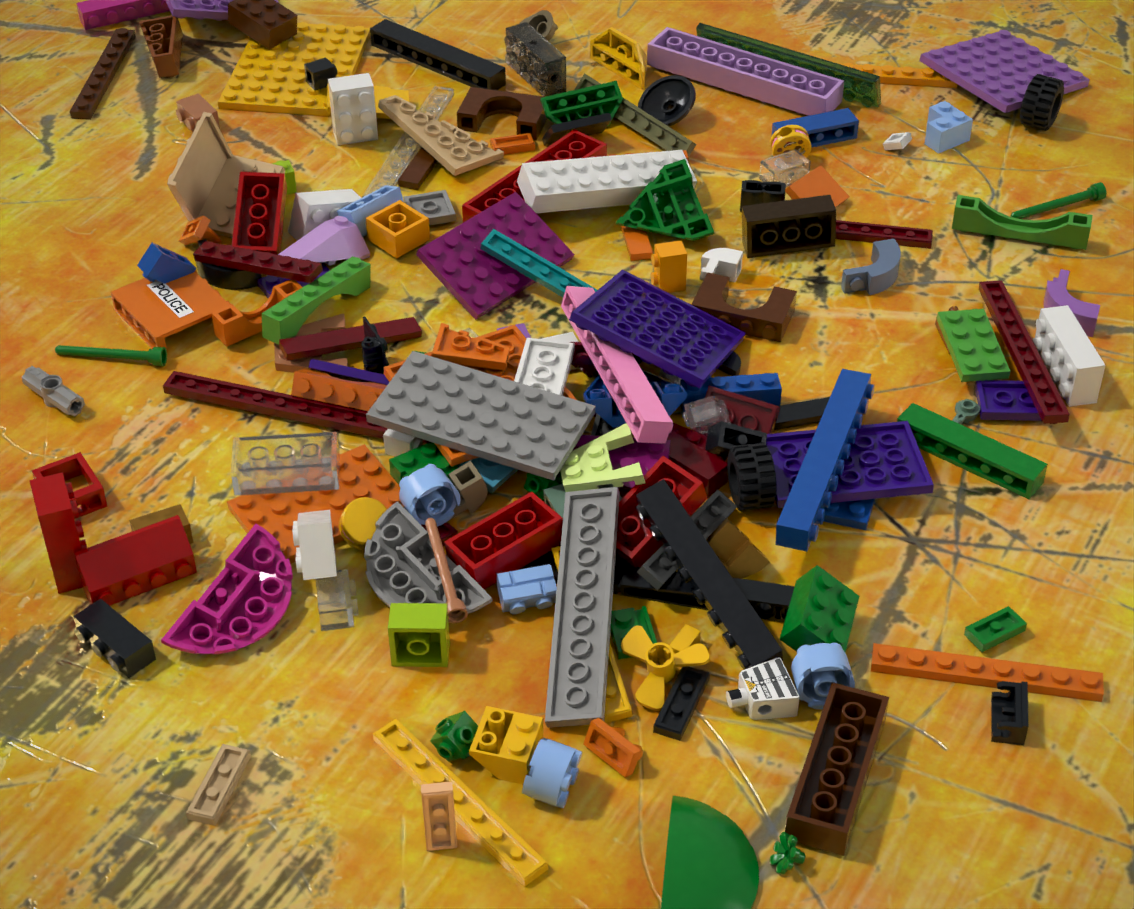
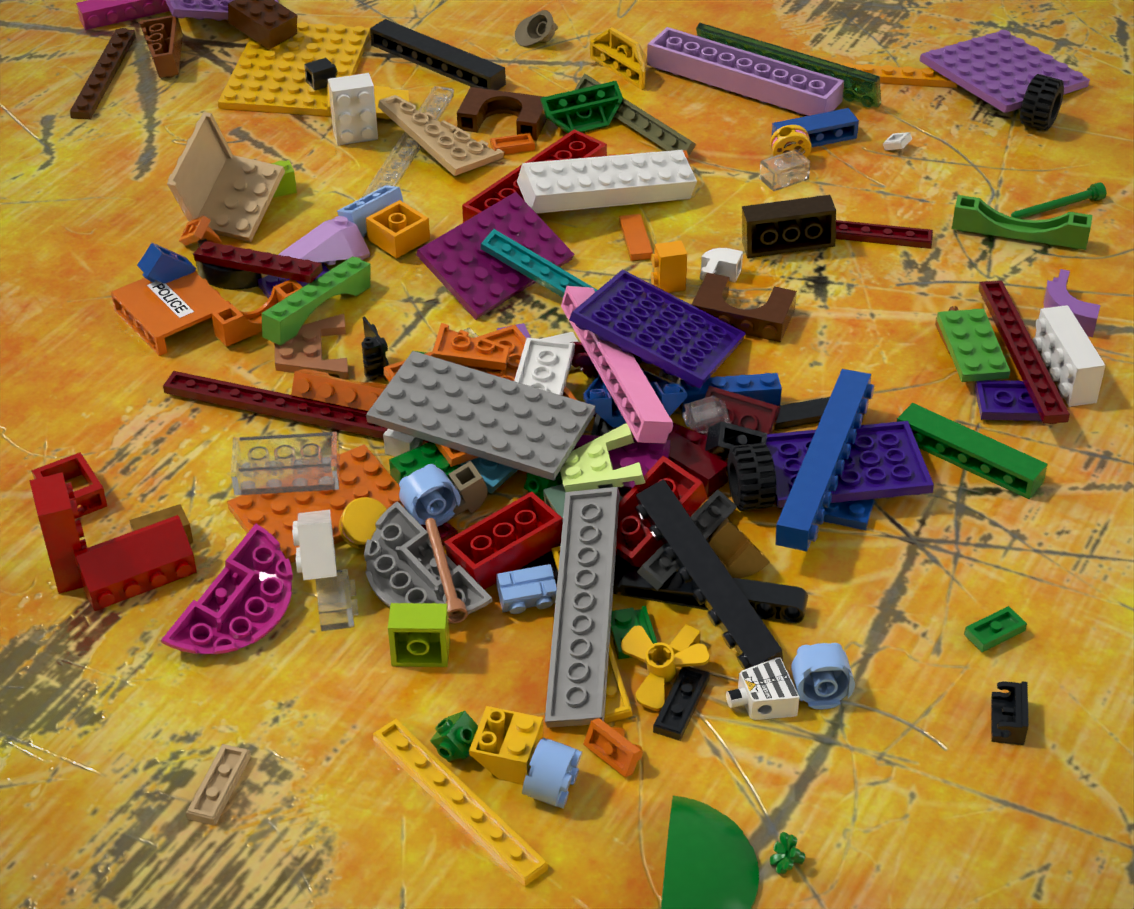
light grey piece [22,366,85,417] -> none
green piece [55,345,167,366] -> none
black brick [73,599,156,678] -> none
nougat brick [176,94,220,132] -> none
red brick [232,172,287,255] -> none
dark red tile [279,317,422,361] -> none
white wedge [288,189,361,241] -> none
dark purple tile [308,359,389,385] -> none
reddish brown tile [398,147,438,190] -> none
light grey plate [403,190,456,225] -> none
light nougat tile [421,782,457,851] -> none
clear smoke brick [504,22,566,97] -> none
black tile [542,113,612,145] -> none
green wedge [616,159,714,241] -> none
black dish [638,75,696,126] -> none
black tile [718,351,741,376] -> none
black brick [740,180,786,212] -> none
green brick [780,565,860,652] -> none
orange tile [785,165,850,208] -> none
reddish brown brick [785,682,889,856] -> none
sand blue arch [841,239,901,295] -> none
orange plate [871,643,1104,702] -> none
light blue brick [925,101,973,153] -> none
sand green plate [952,399,980,425] -> none

